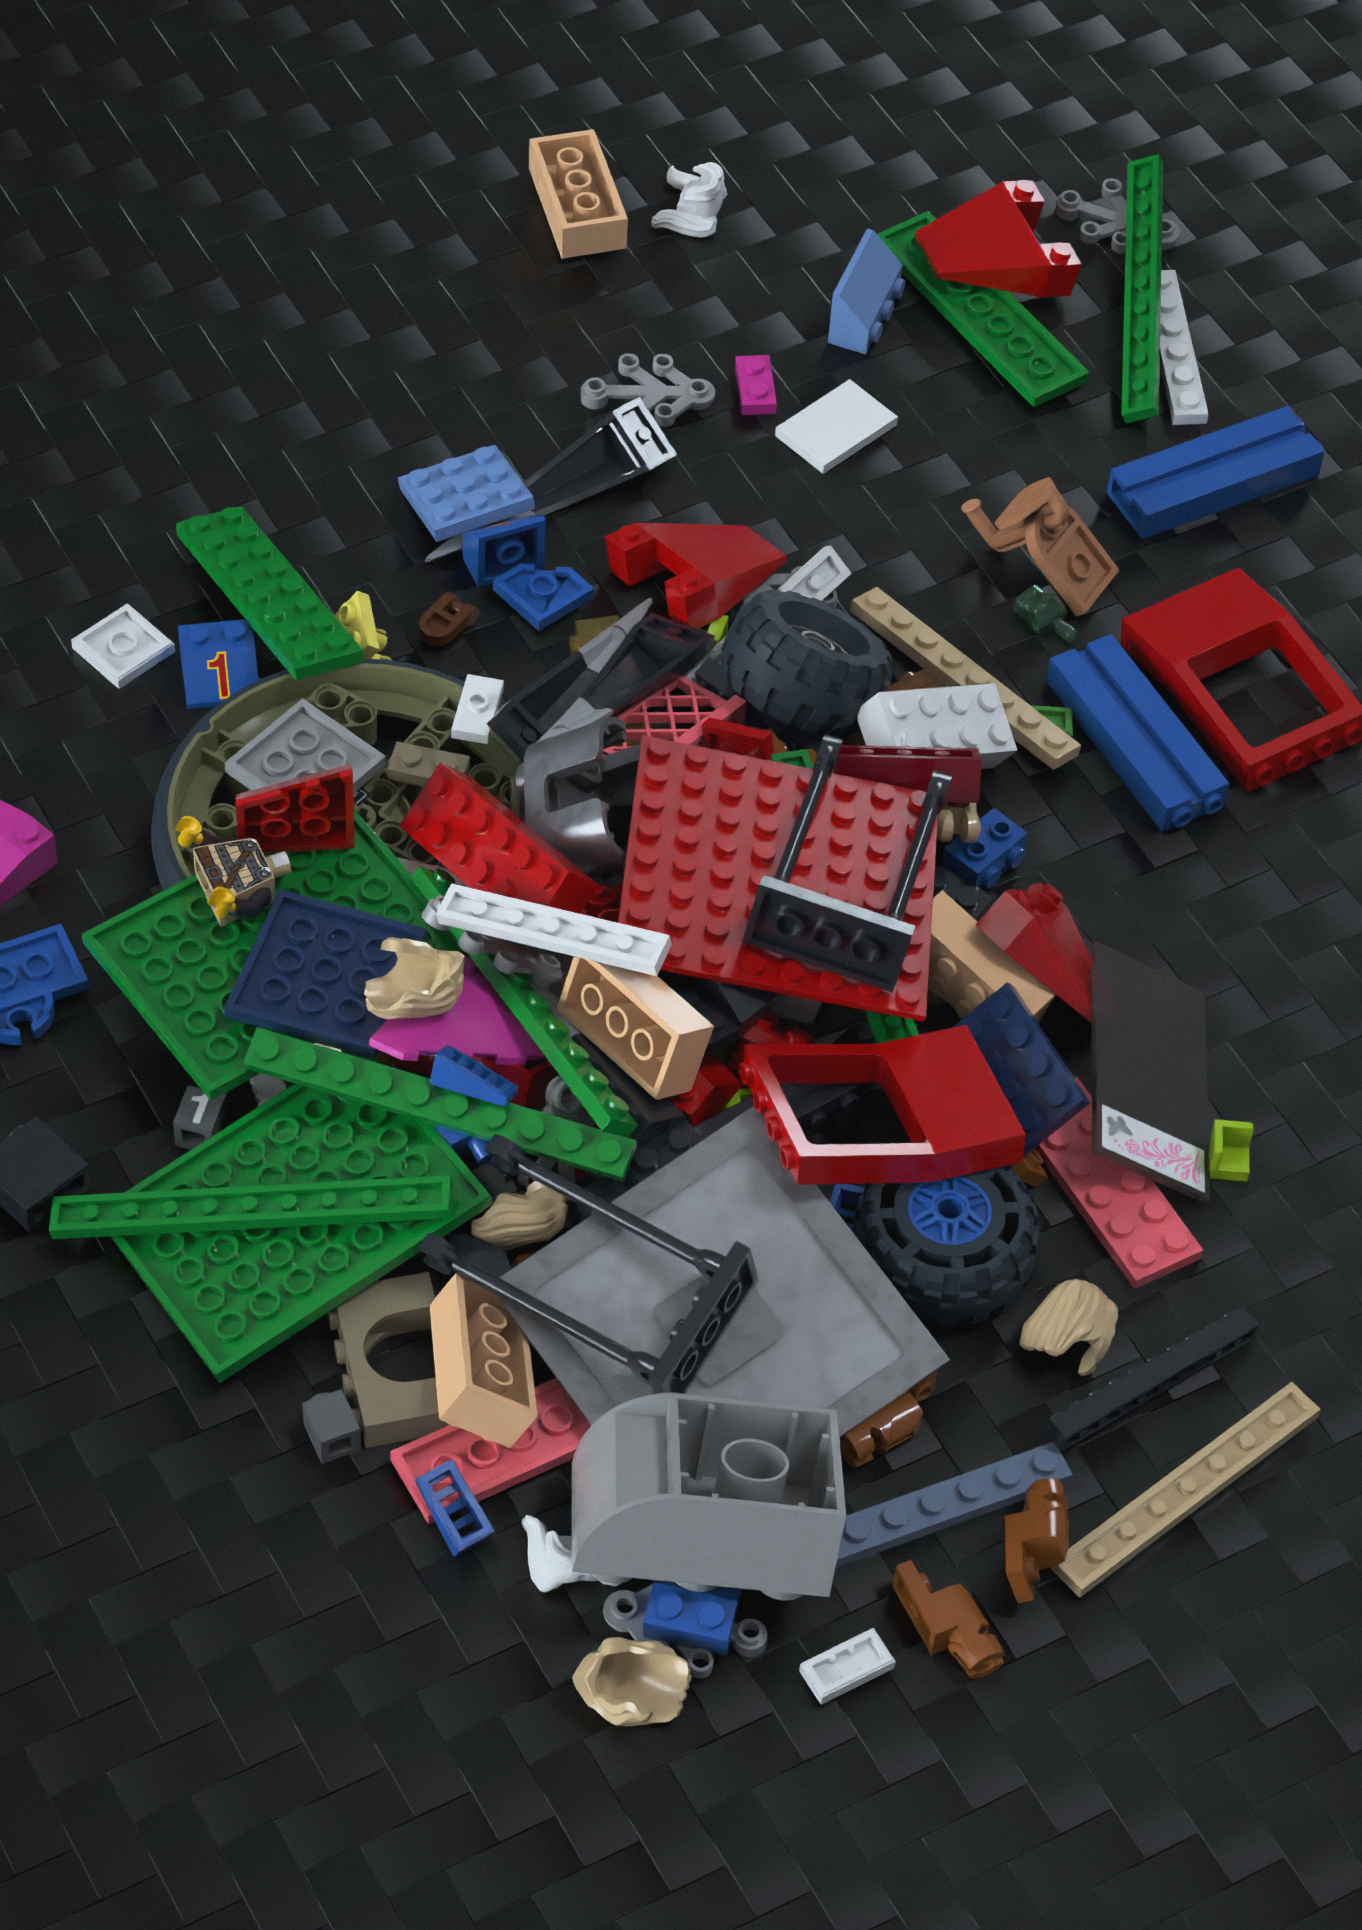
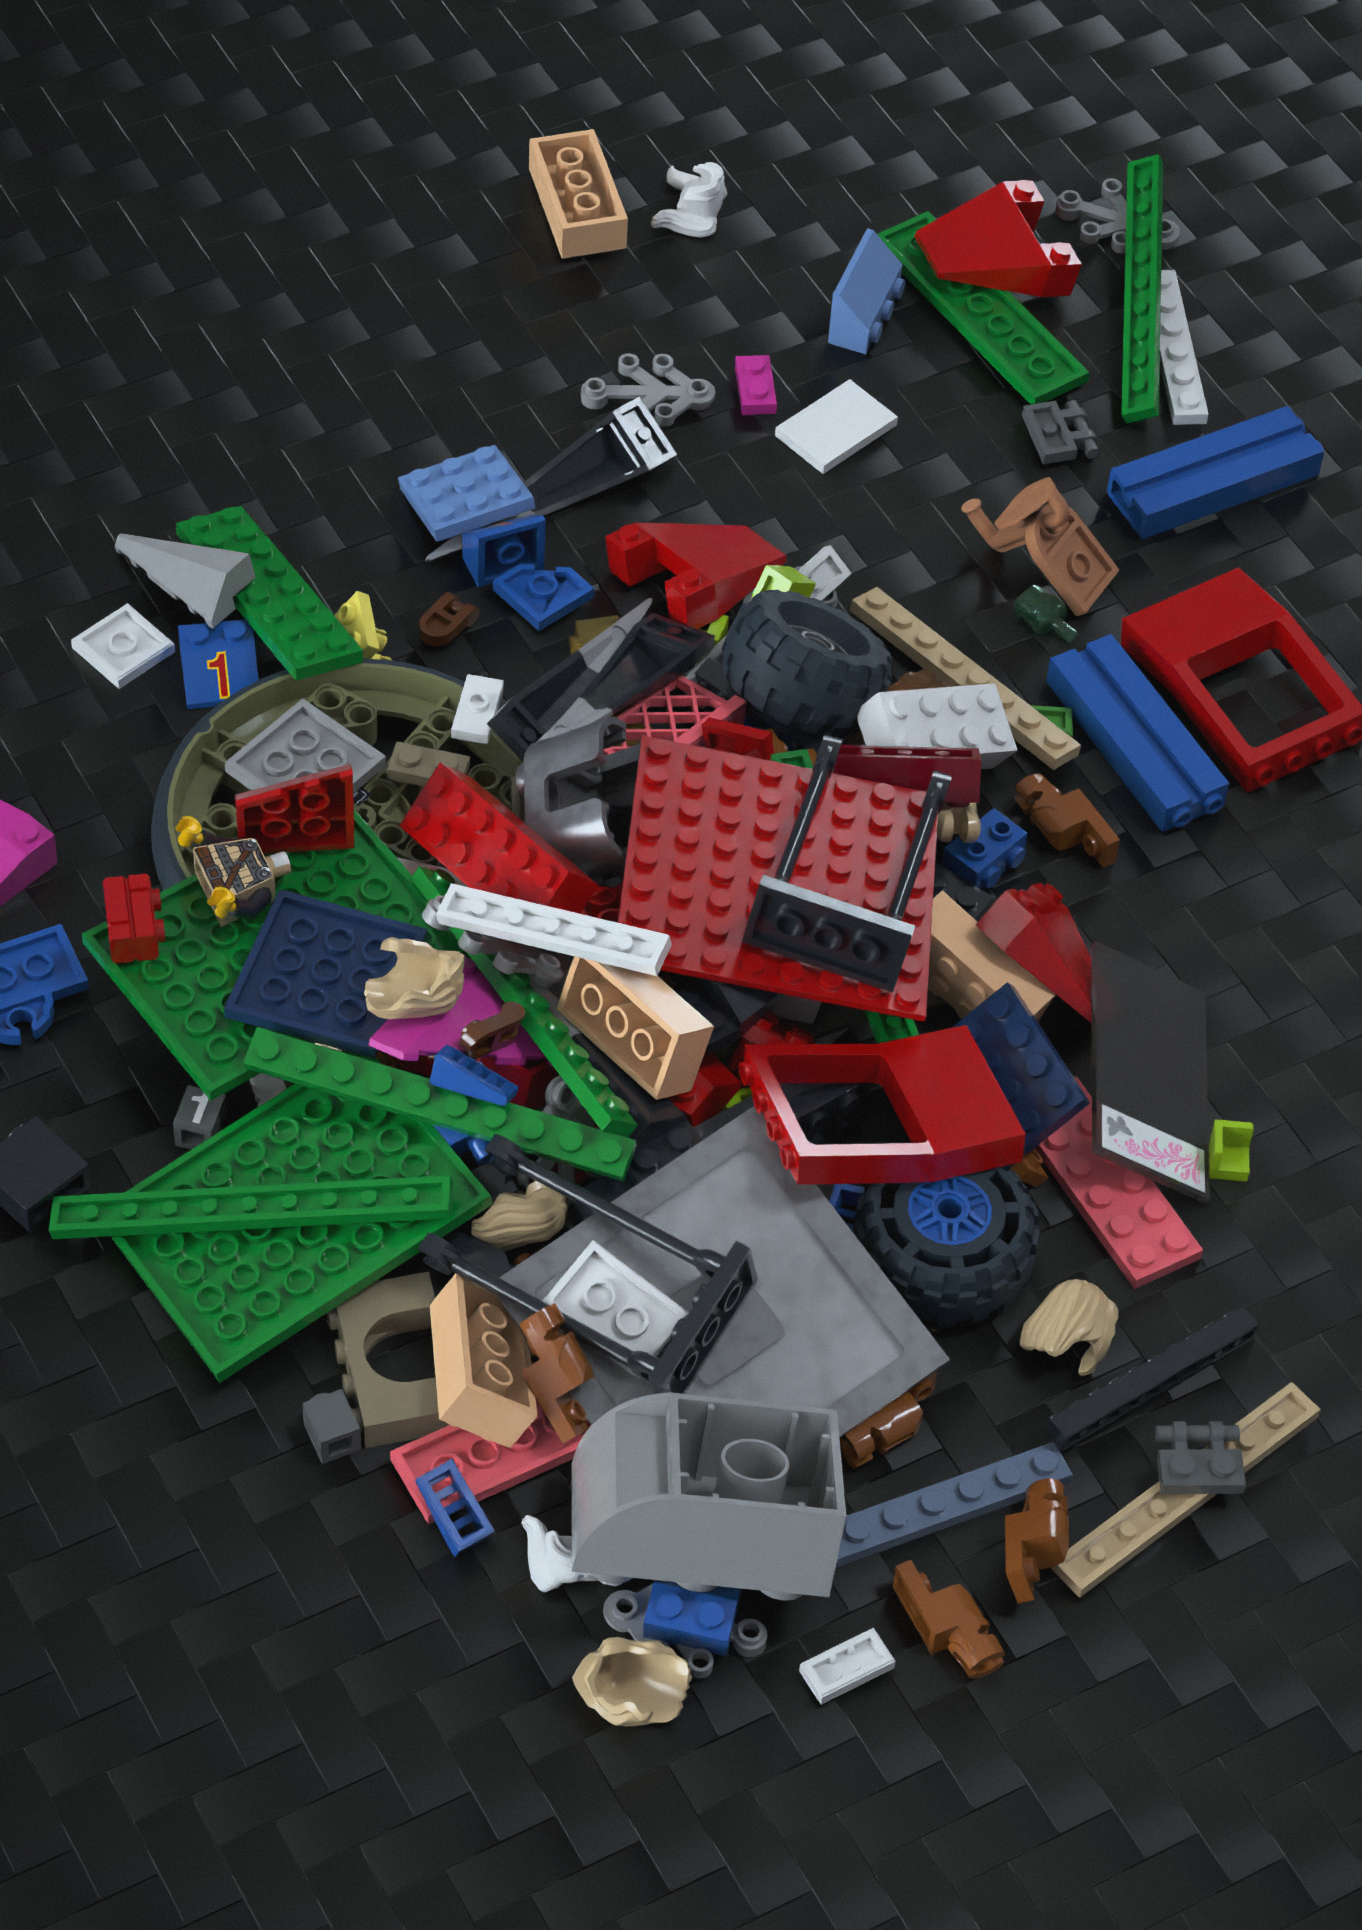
none -> red brick [103,874,166,964]
none -> light grey wedge [115,533,255,628]
none -> reddish brown plate [459,1001,525,1060]
none -> dark orange plate [519,1303,594,1444]
none -> white tile [543,1240,689,1380]
none -> lime panel [751,565,817,598]
none -> dark orange plate [1014,773,1120,868]
none -> dark grey plate [1022,400,1099,464]
none -> dark grey plate [1155,1421,1246,1494]

